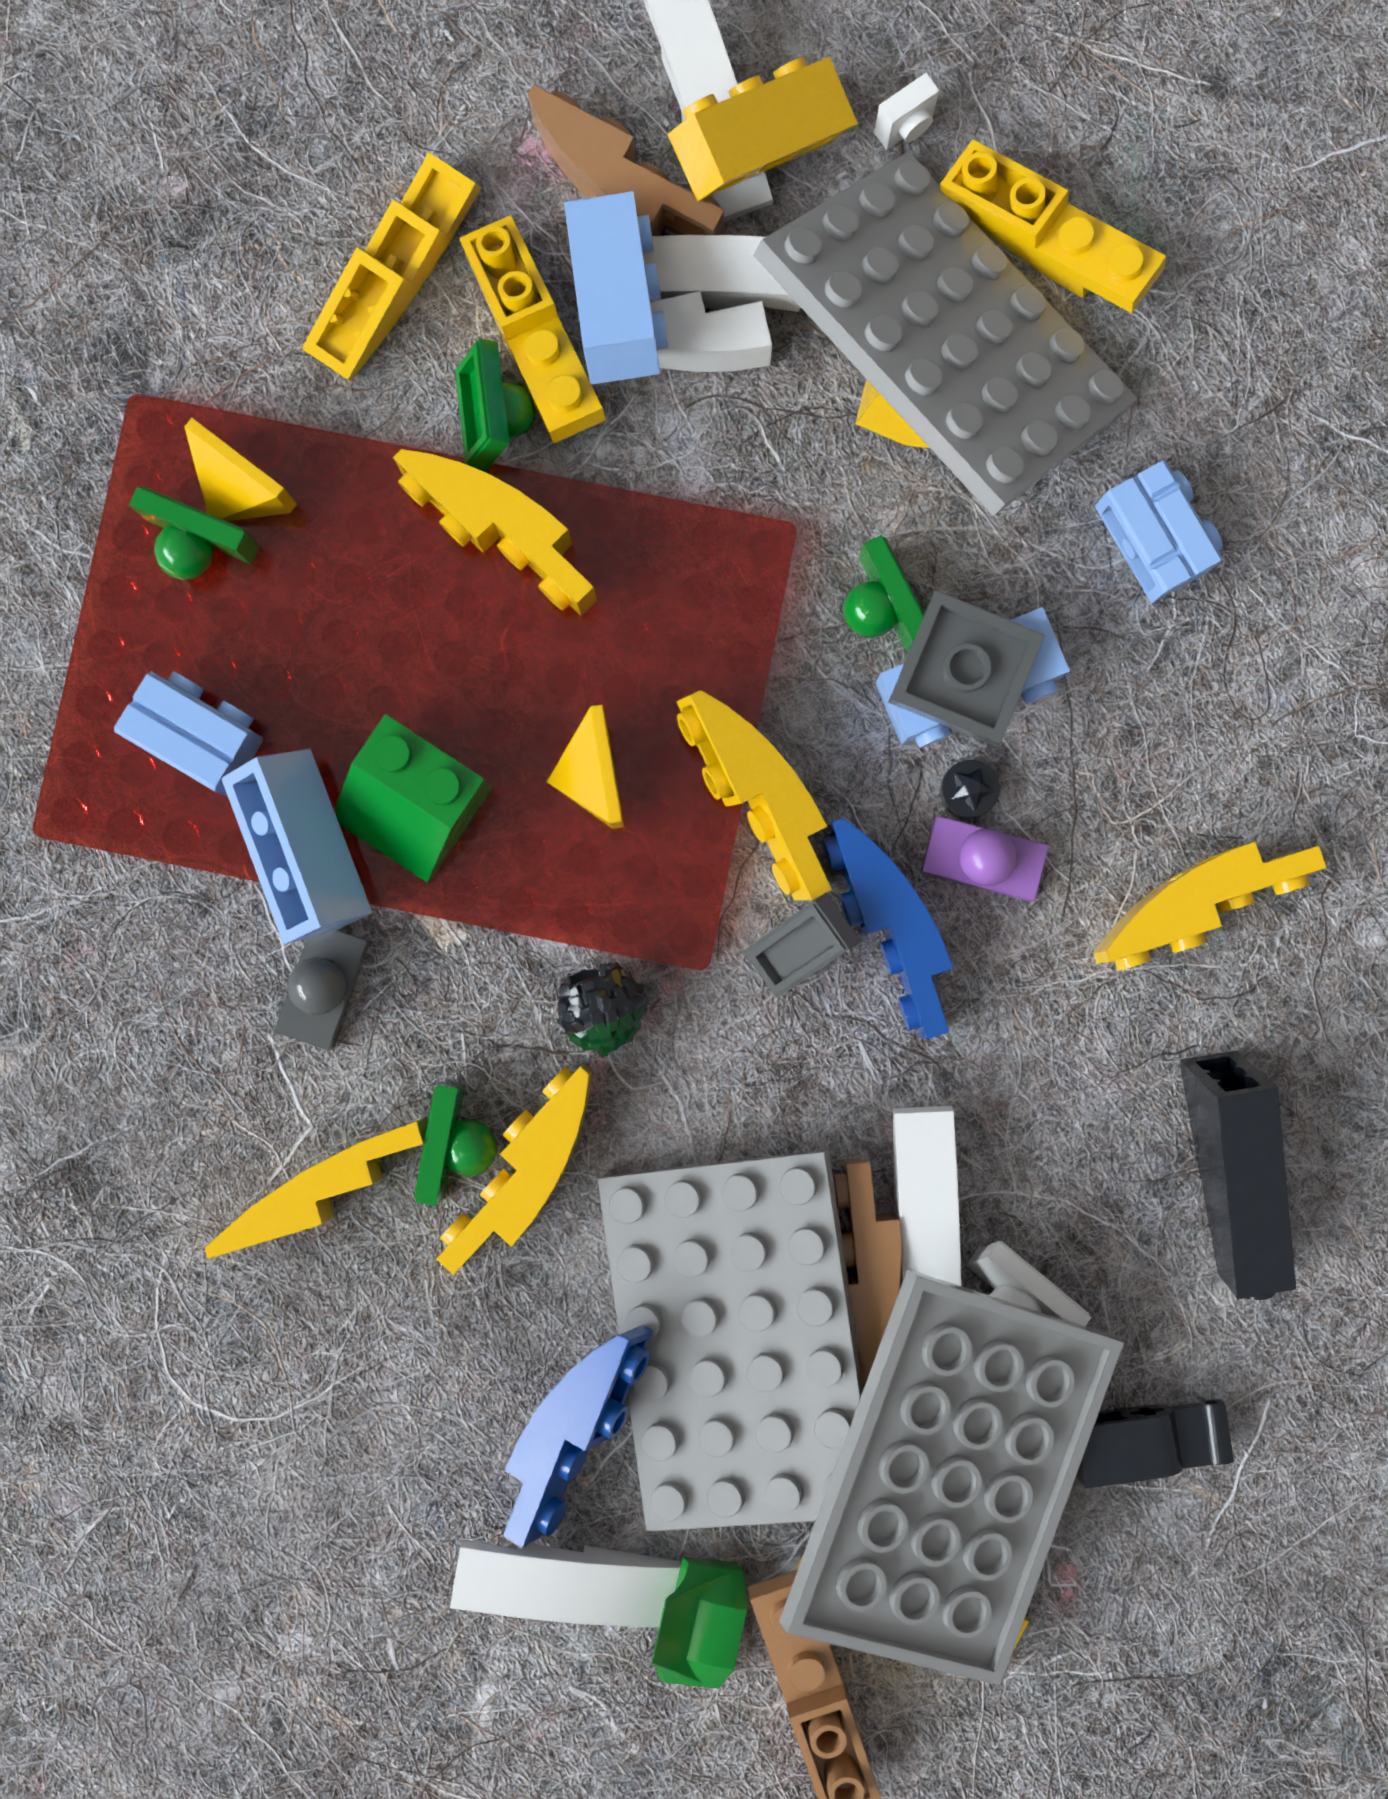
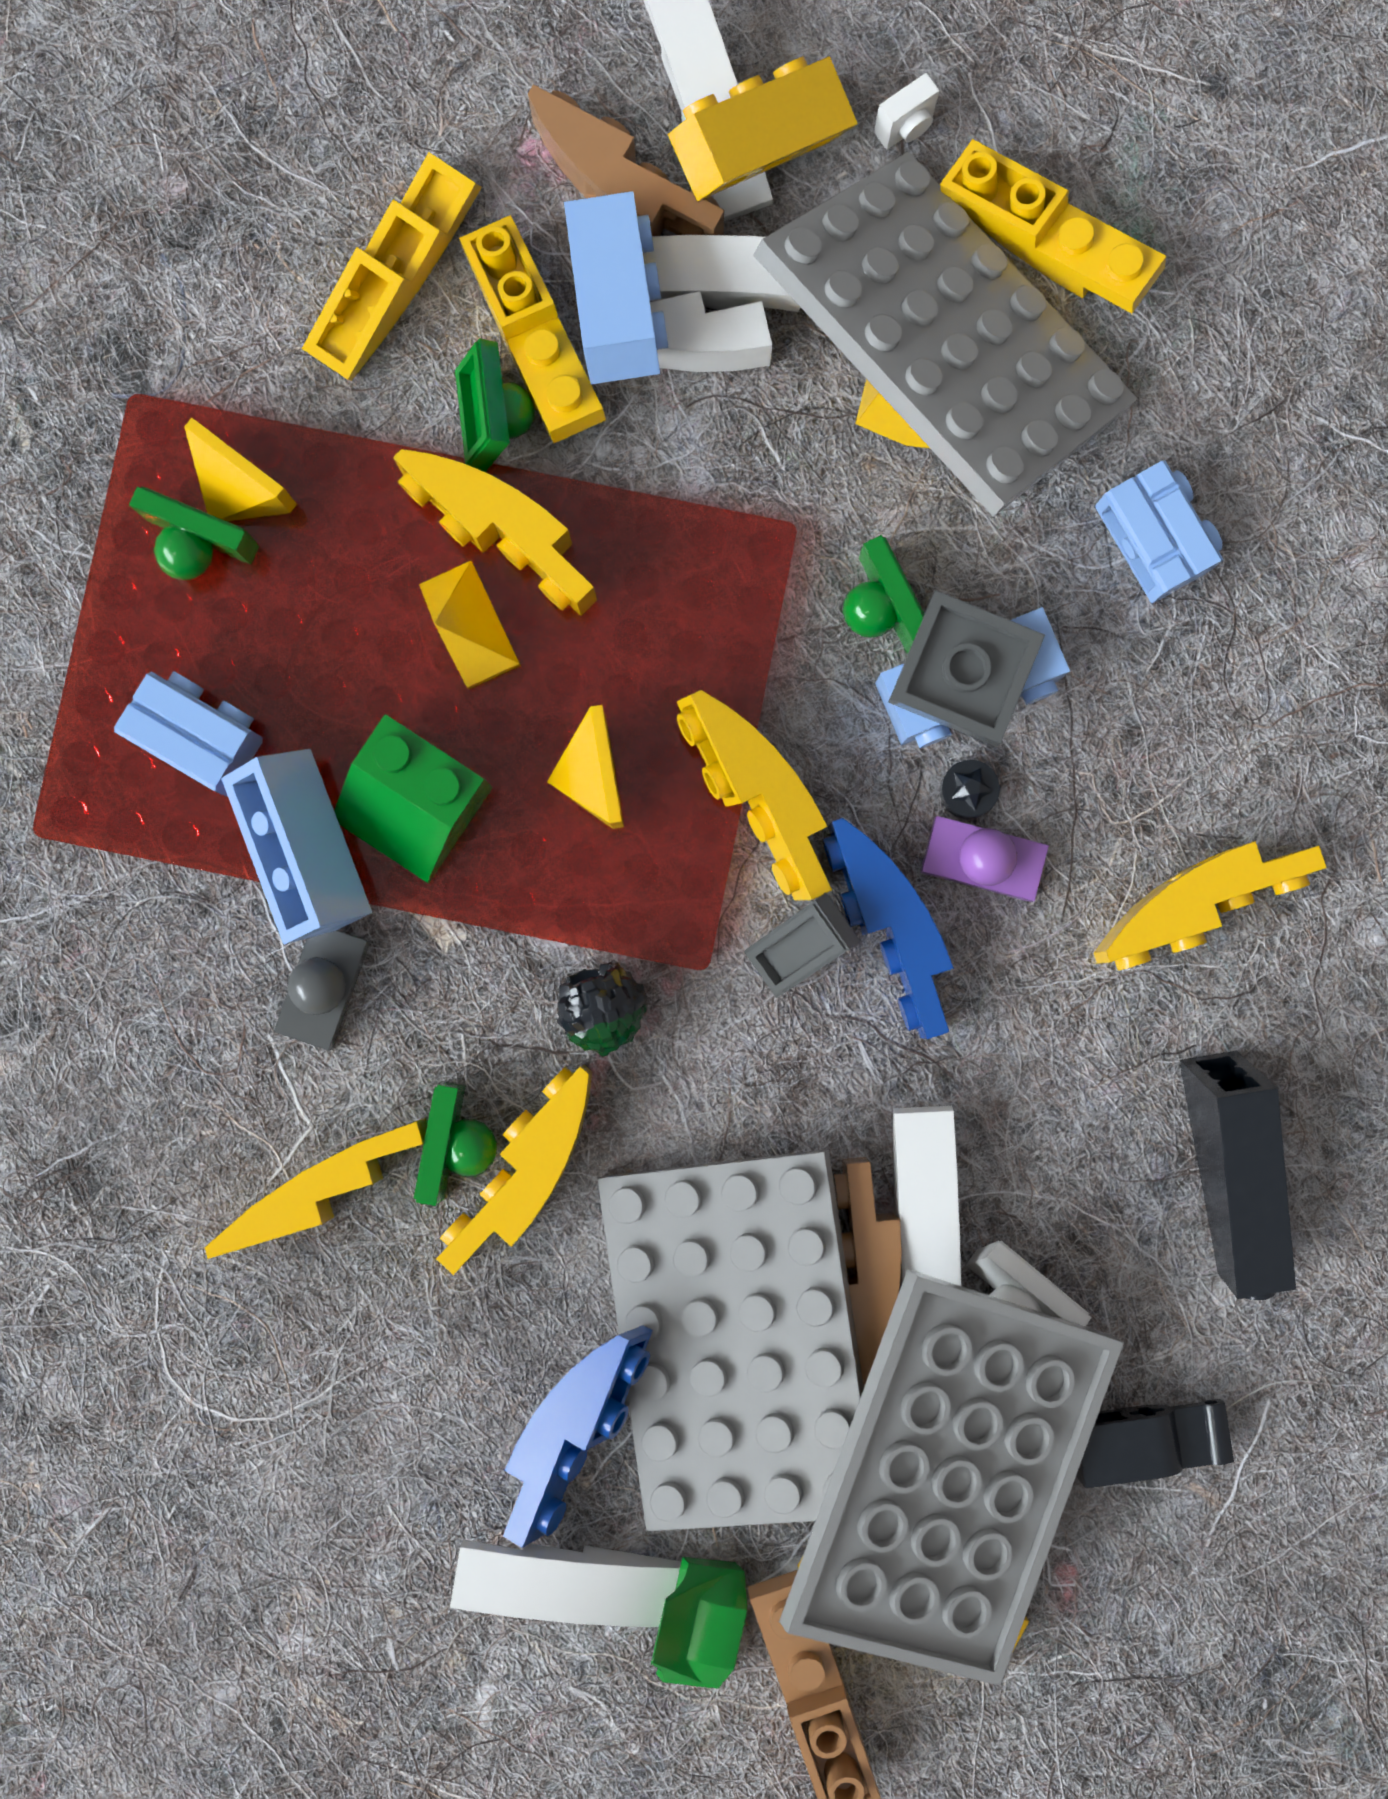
none -> yellow slope [419,560,521,690]

